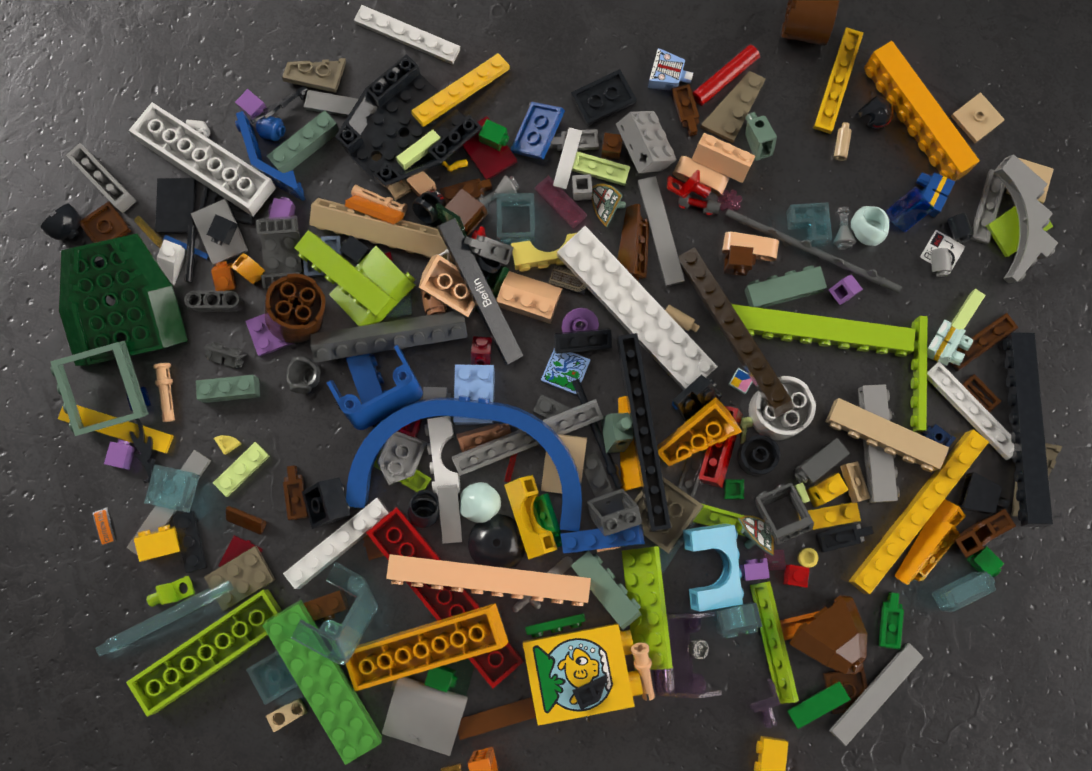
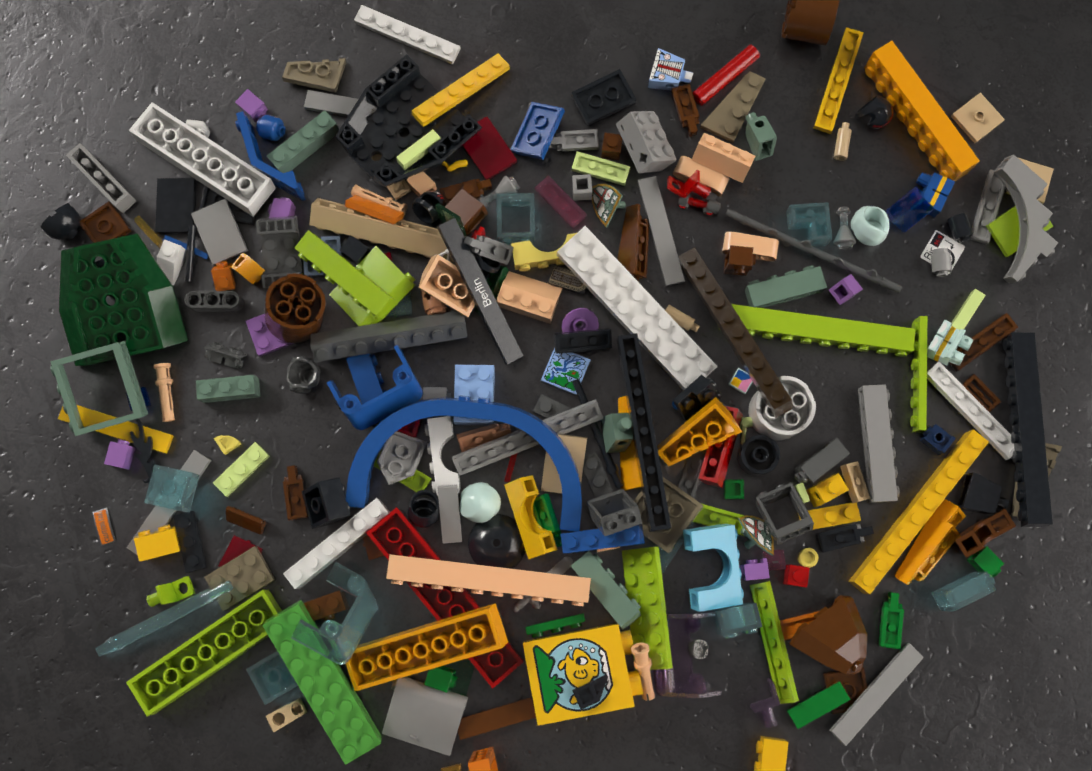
black brick [206,214,238,246] -> none
black piece [250,86,308,124] -> none
dark red bracket [471,336,492,365] -> none
green brick [479,119,509,151] -> none
white sticker [553,127,582,189] -> none
clear pink plant [718,190,742,211] -> none
tan brick [825,398,949,472] -> none

